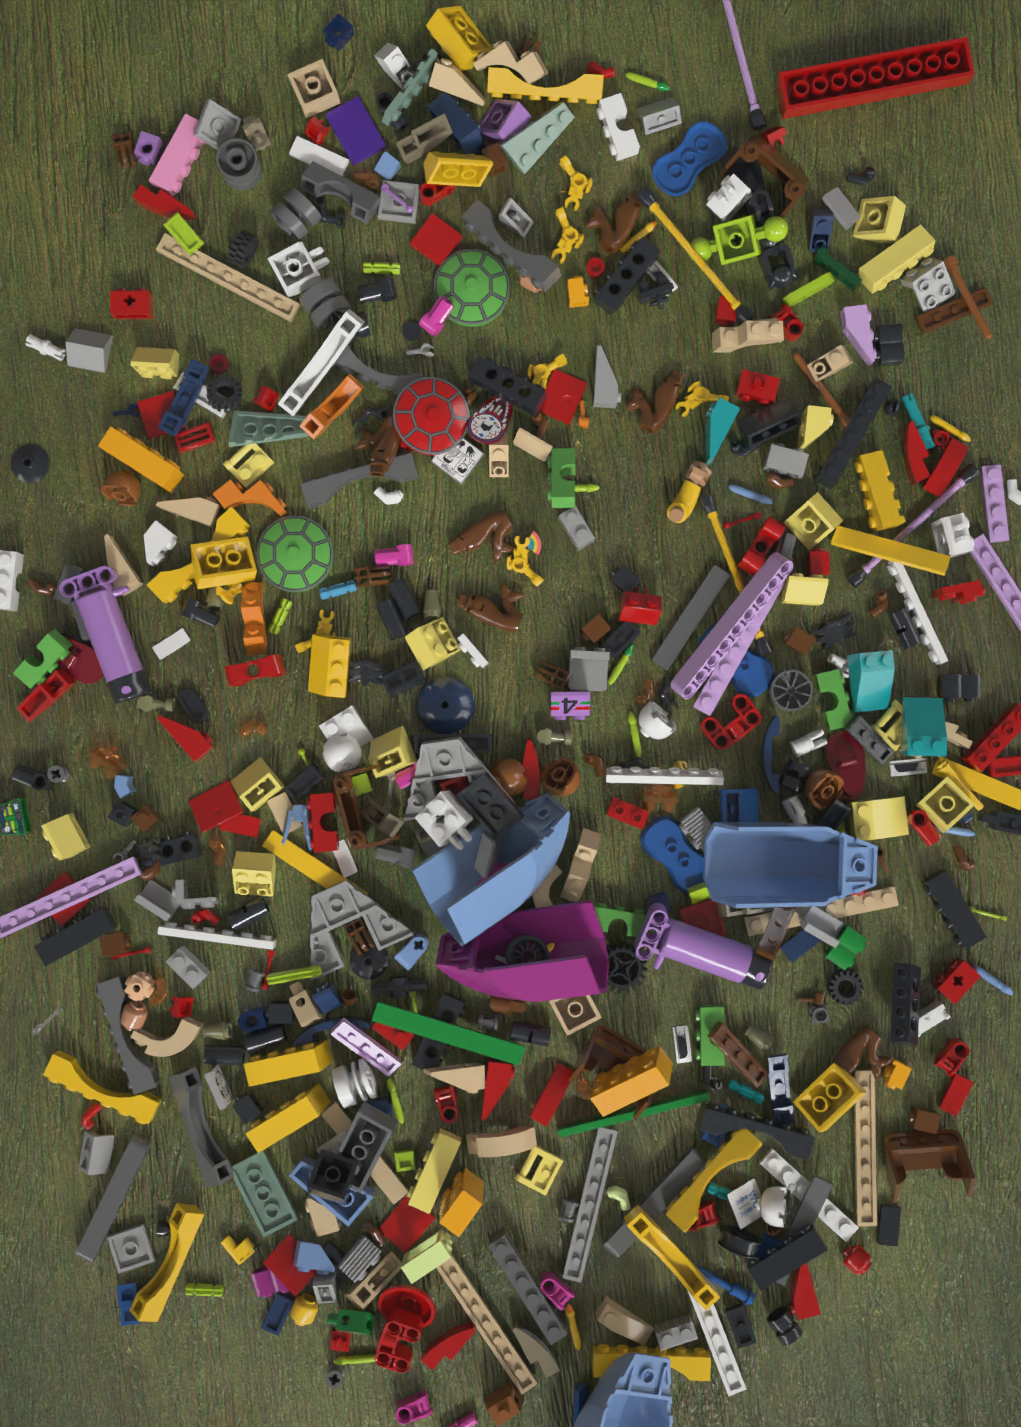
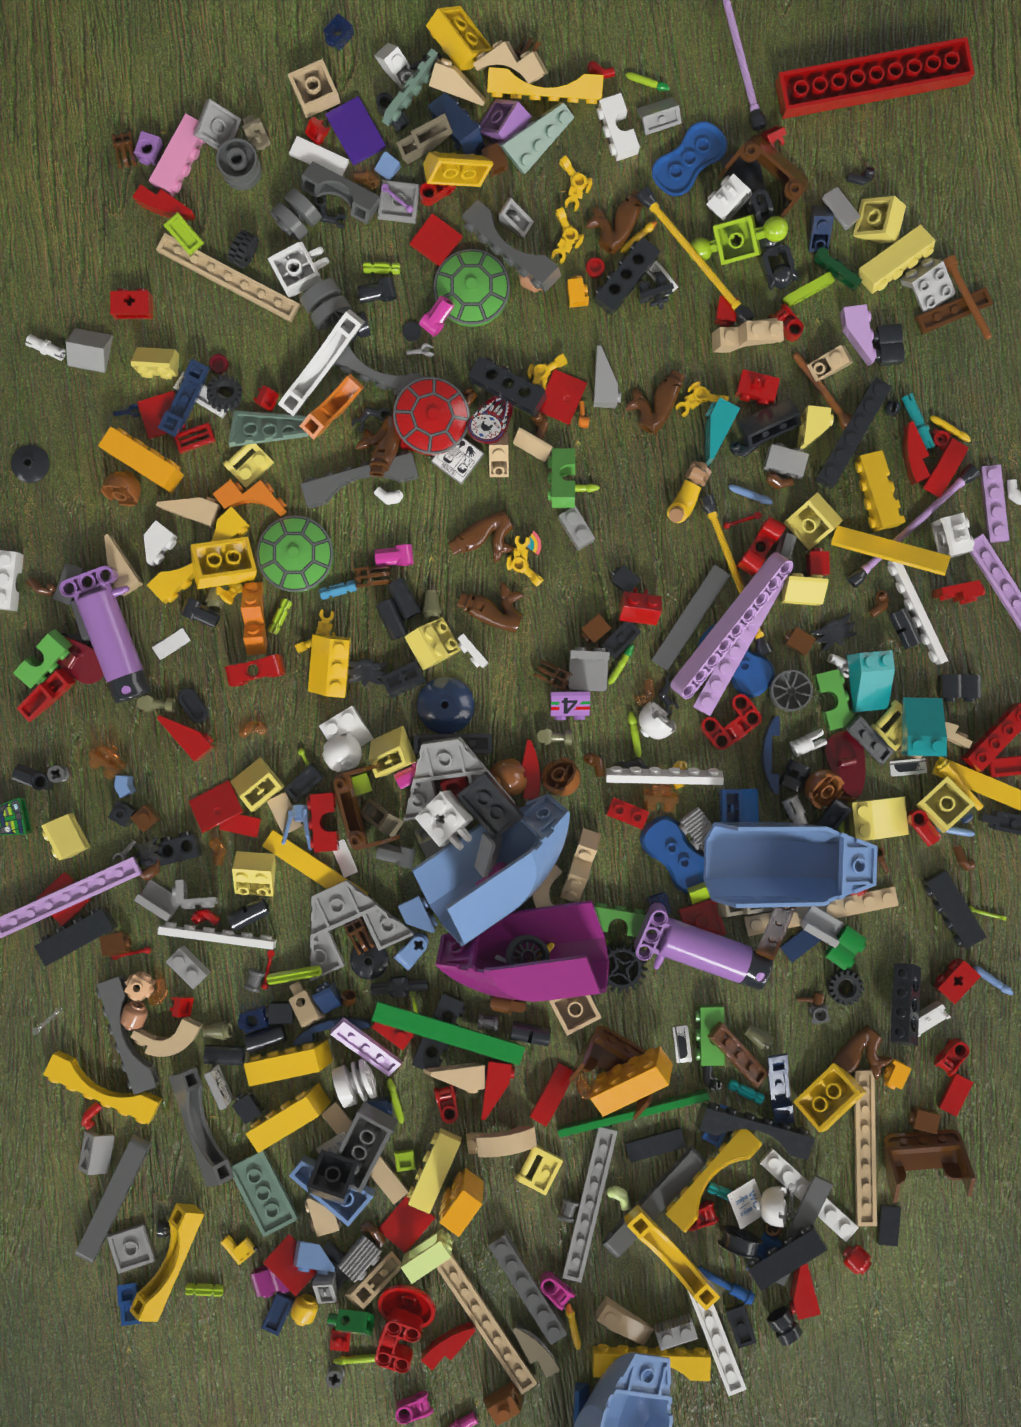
clear hinge [385,772,396,810] -> none
none -> medium blue slope [398,895,438,933]
none -> black tile [625,1127,686,1163]

